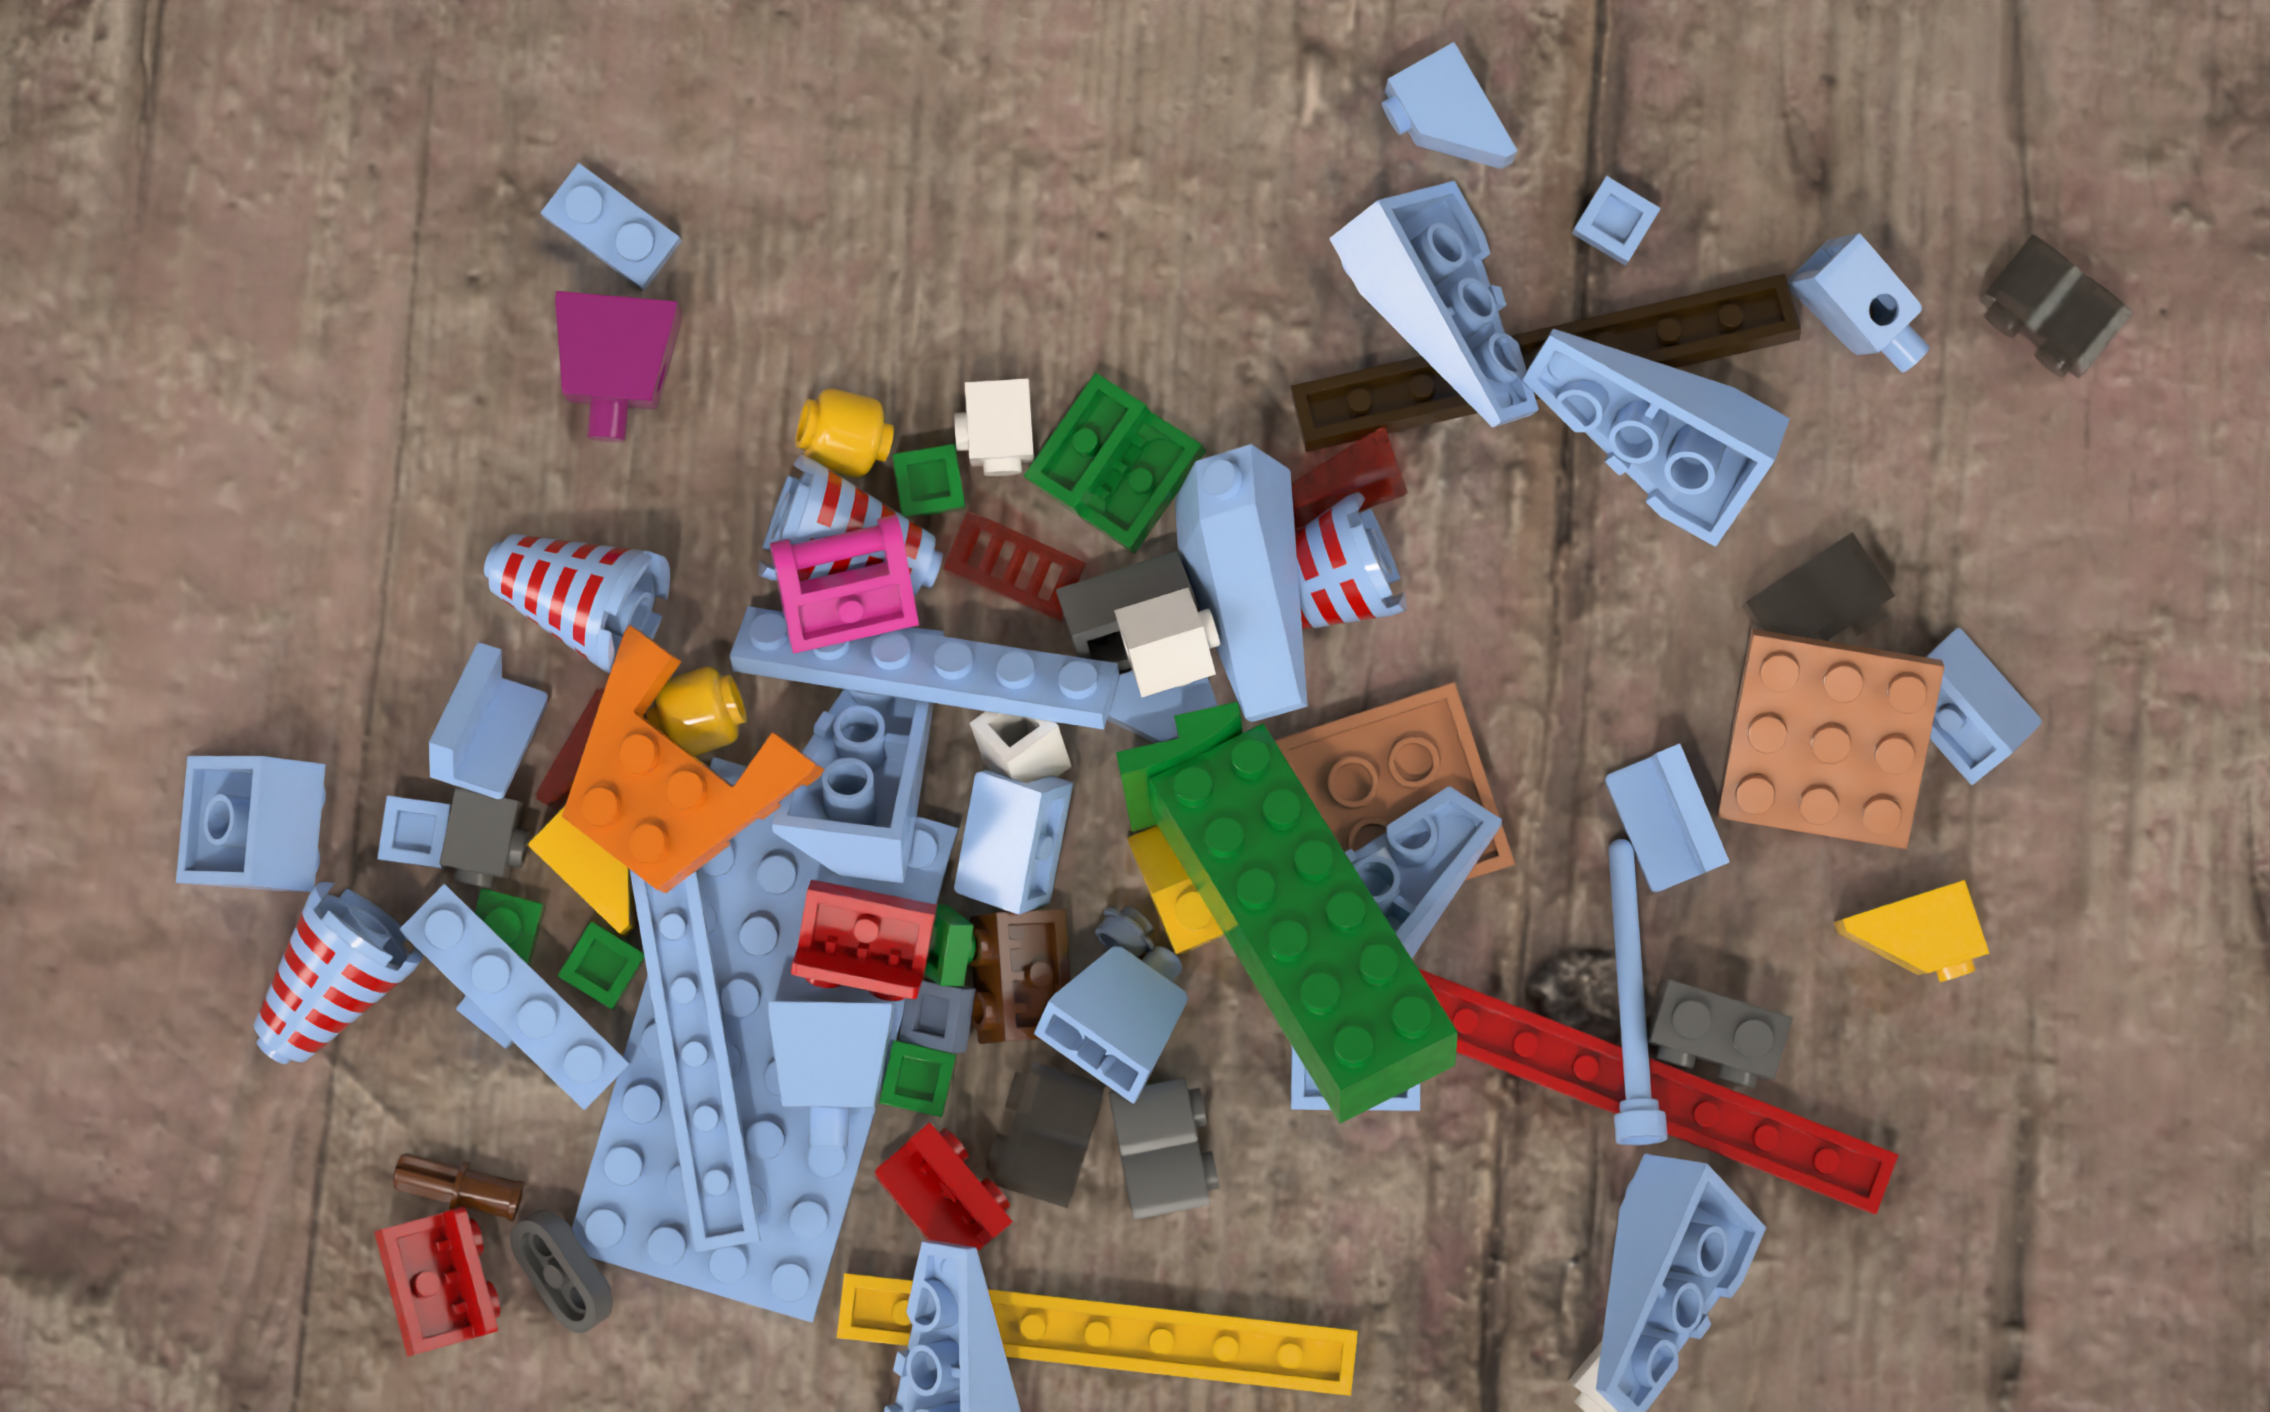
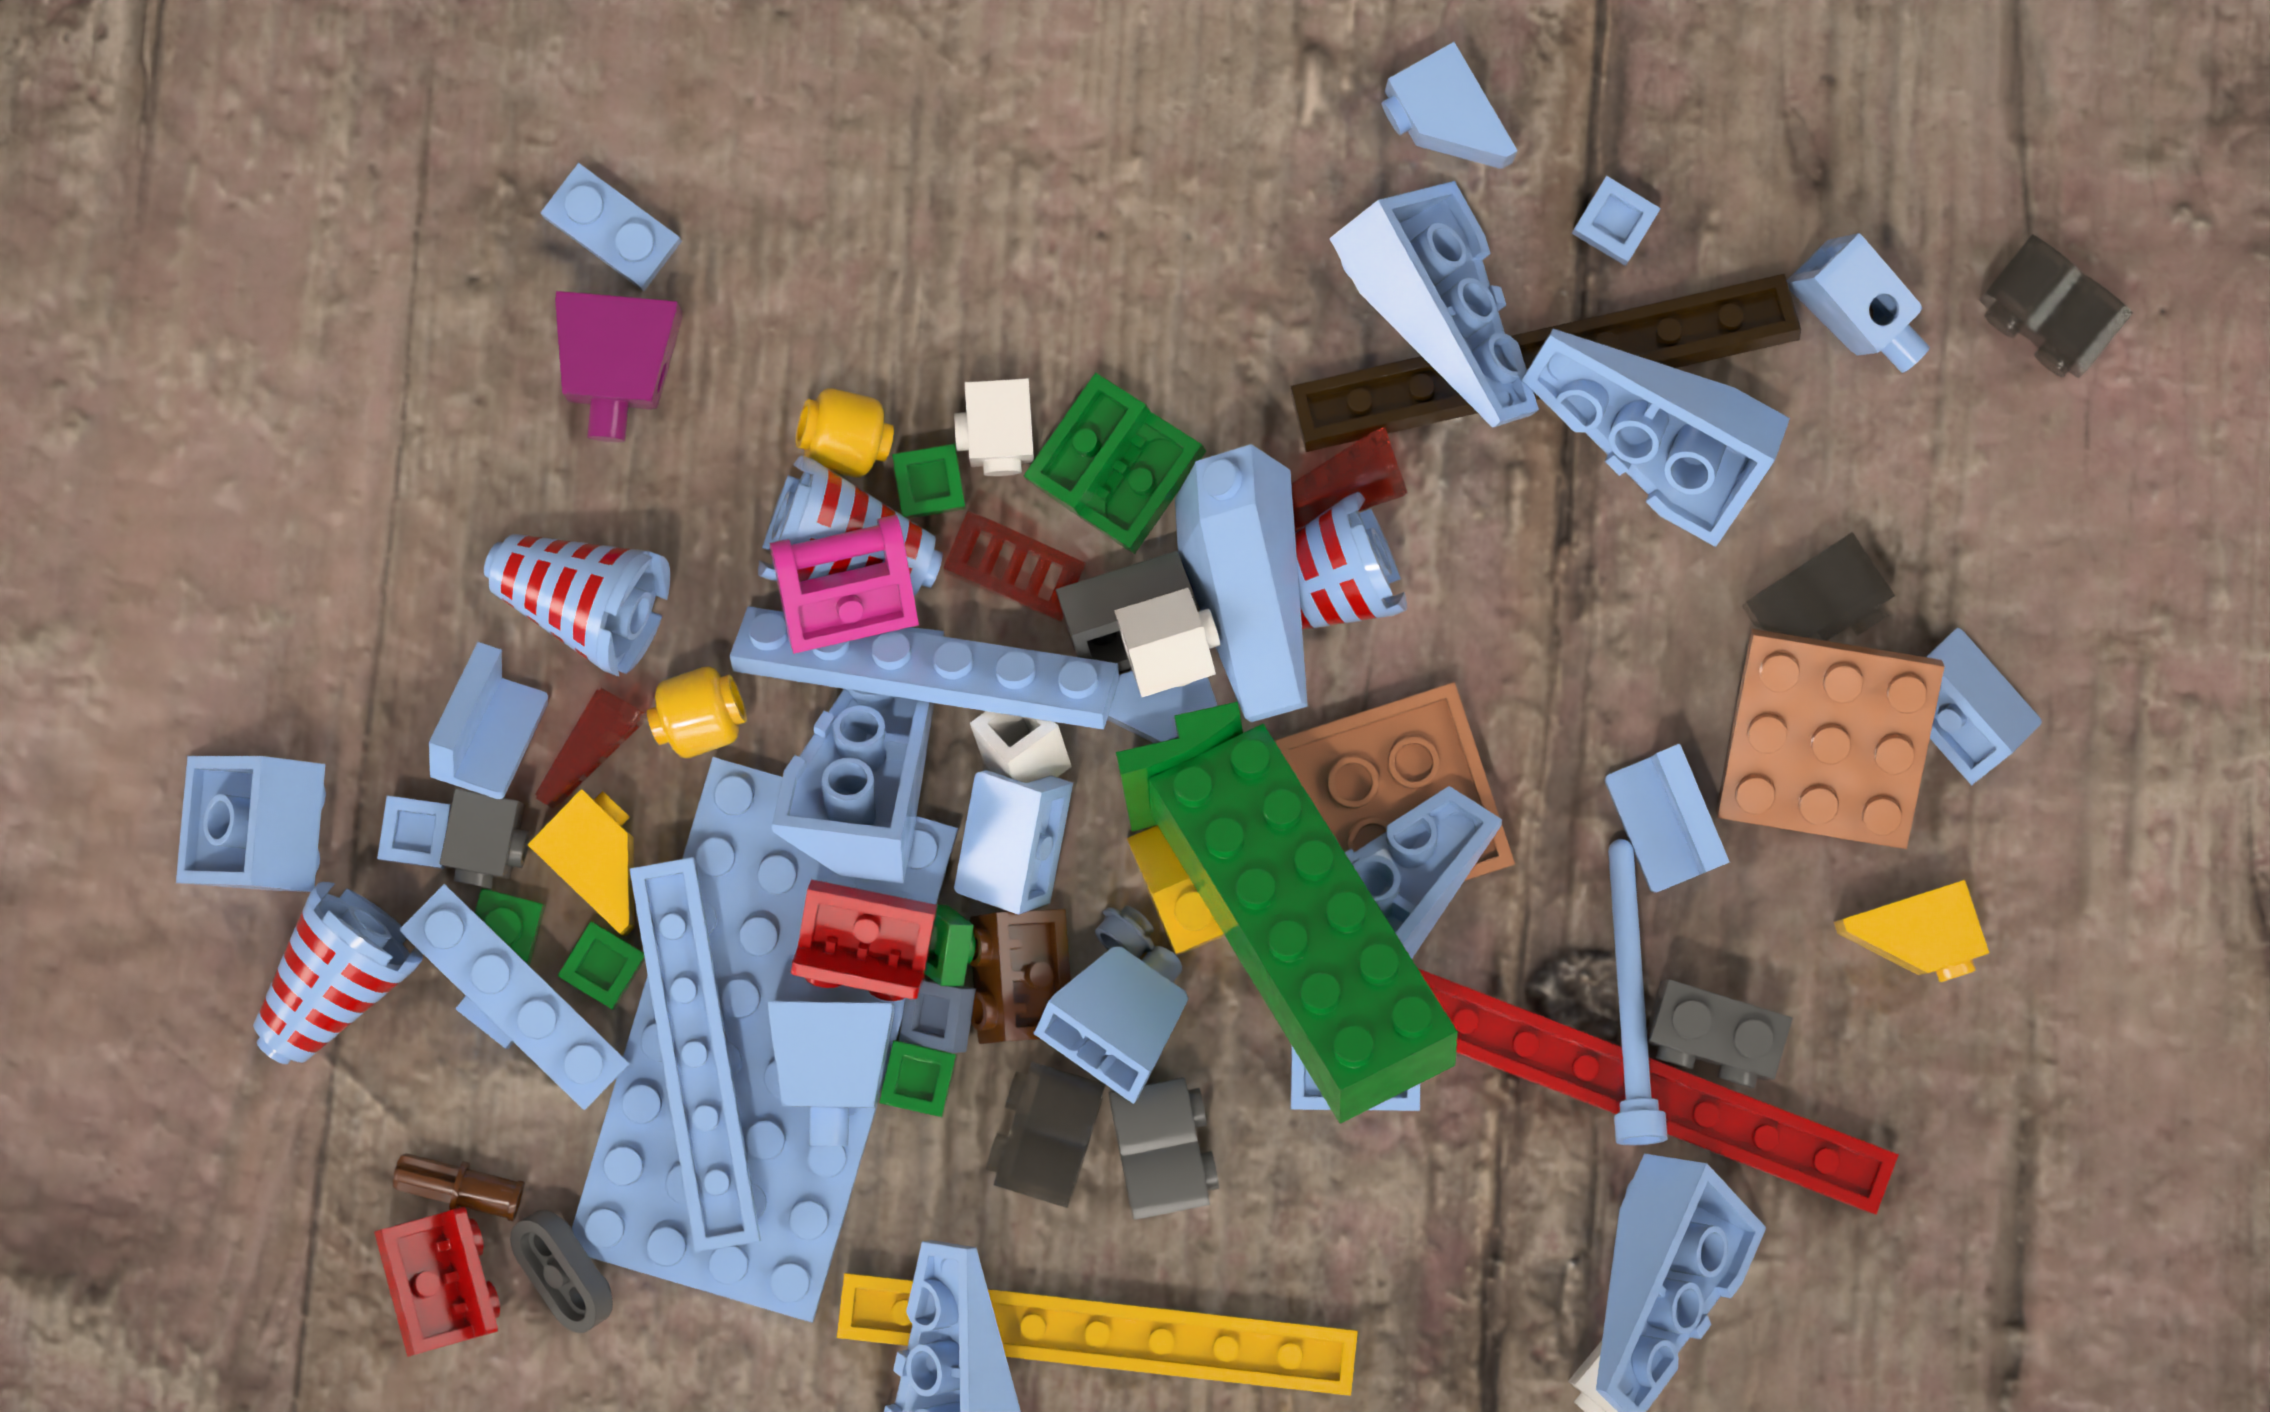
orange wing [562,625,825,893] -> none
red bracket [874,1122,1013,1252] -> none

